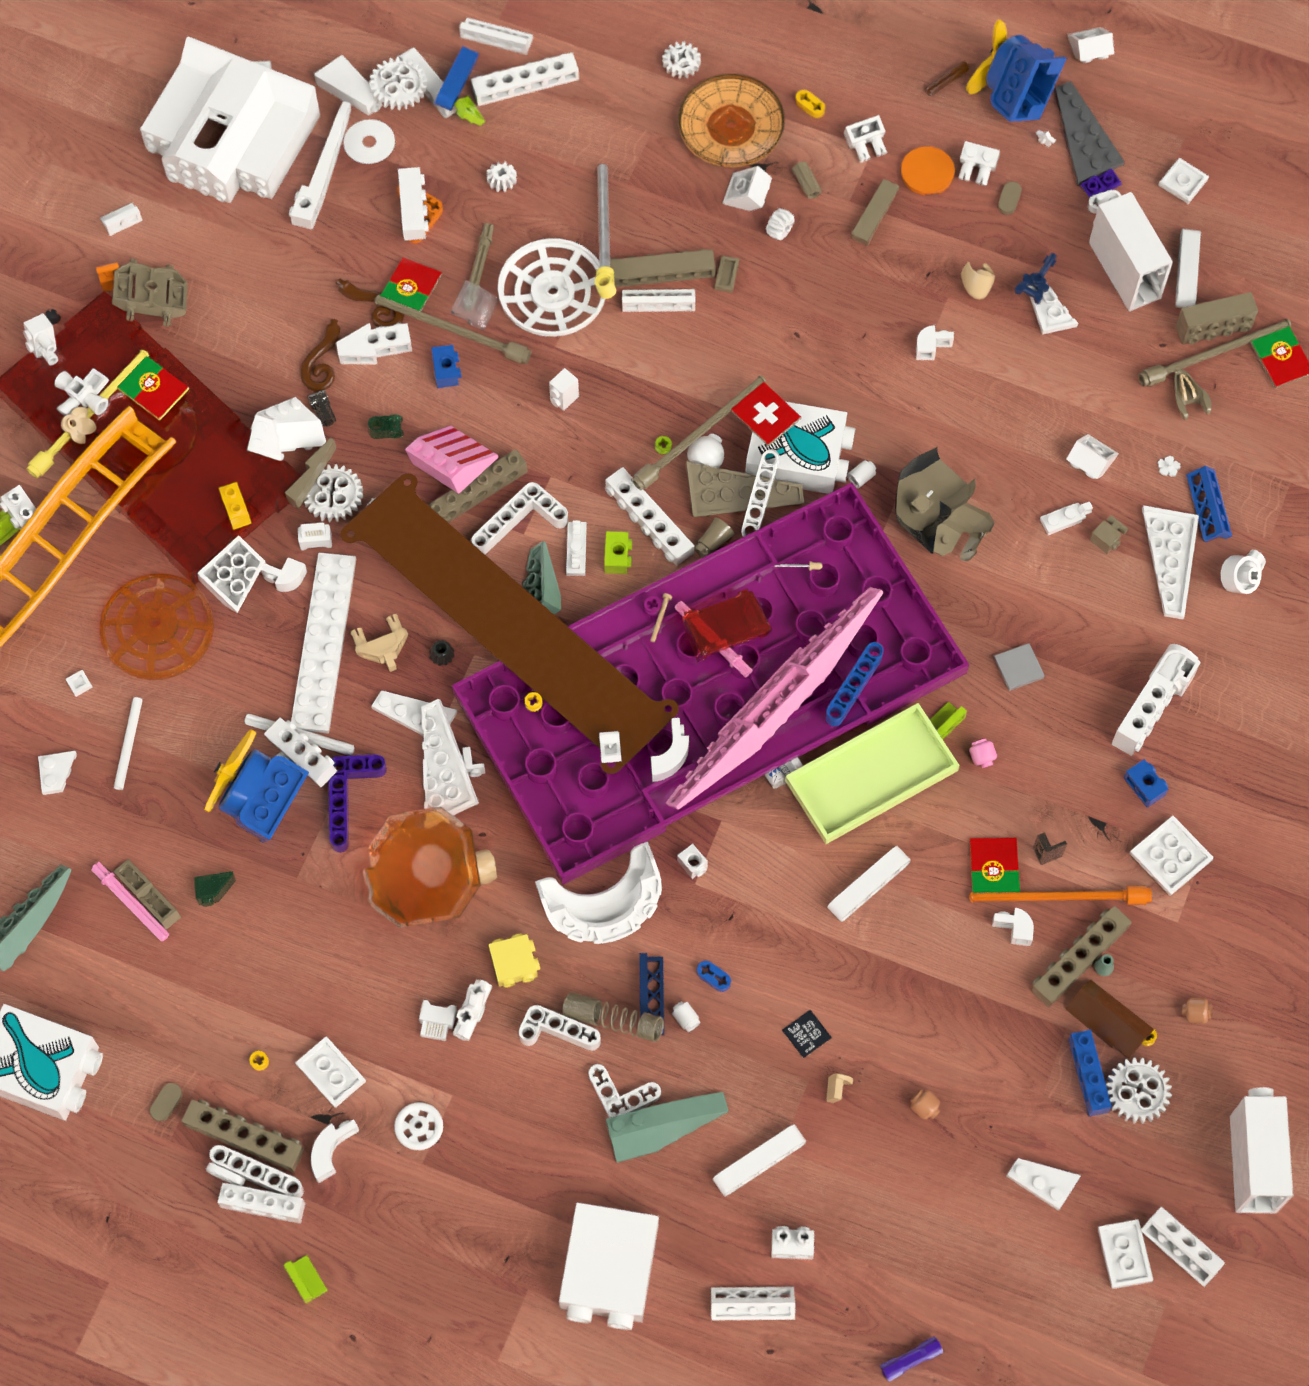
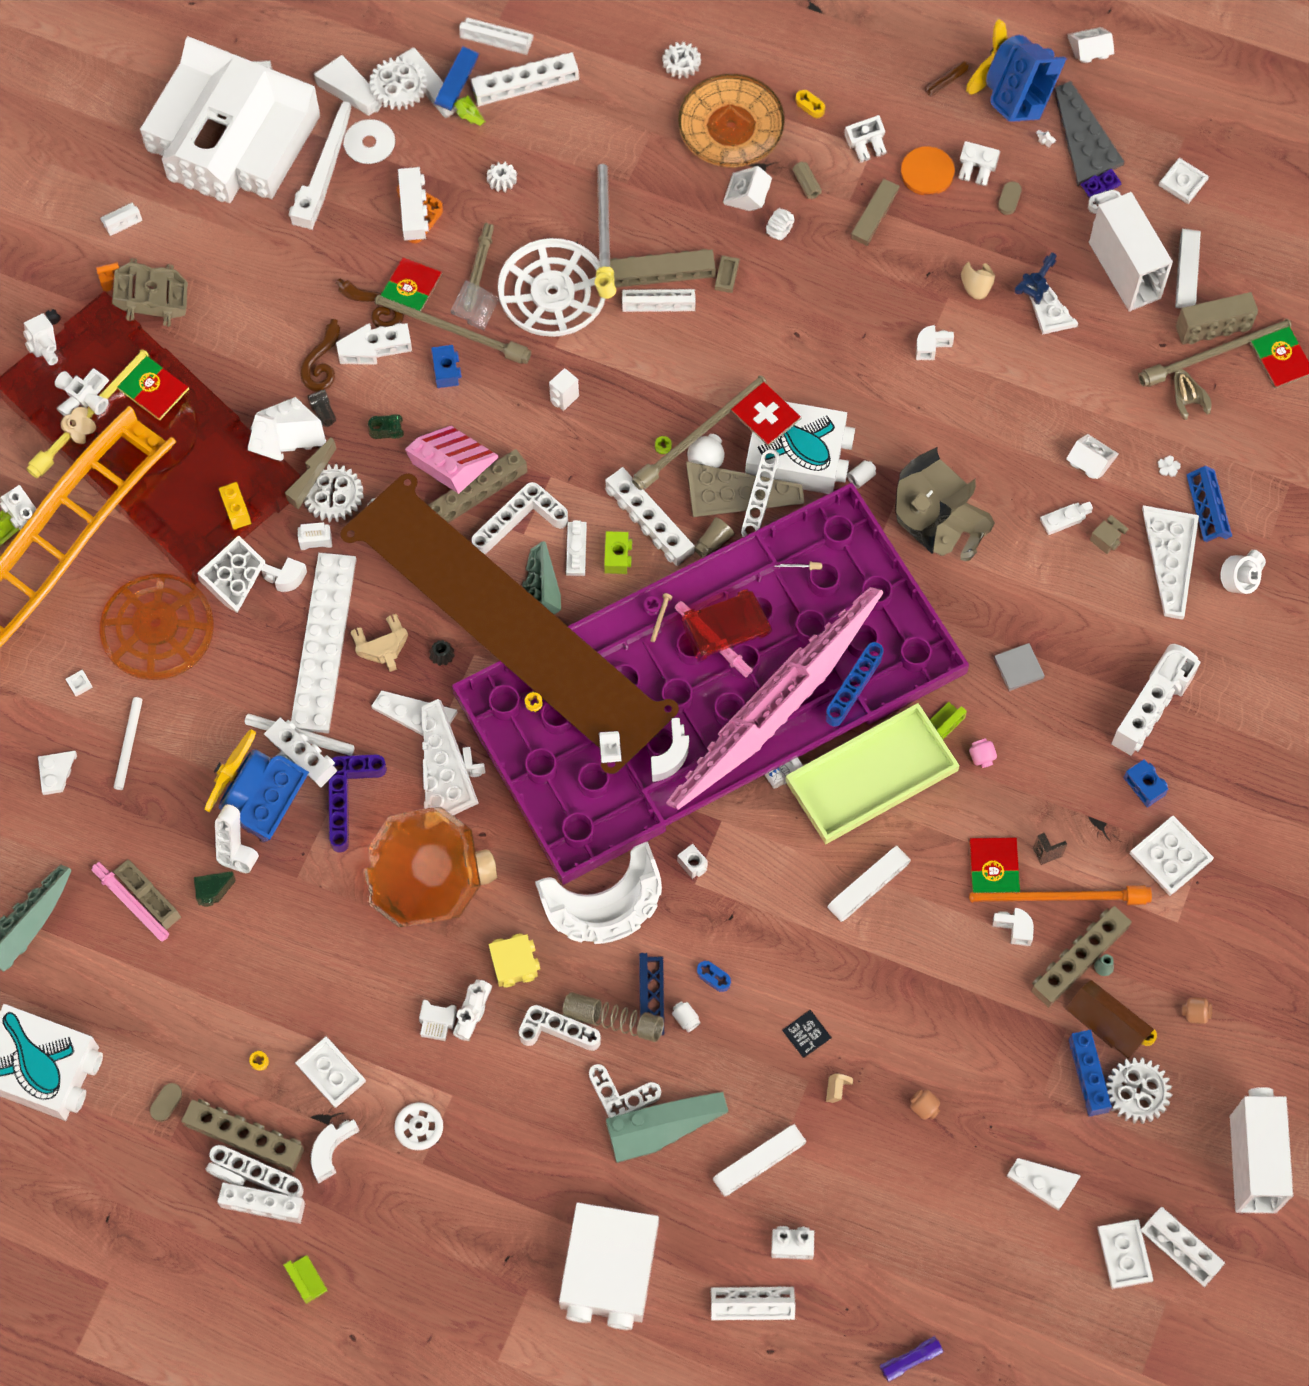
none -> white beam [215,805,259,873]

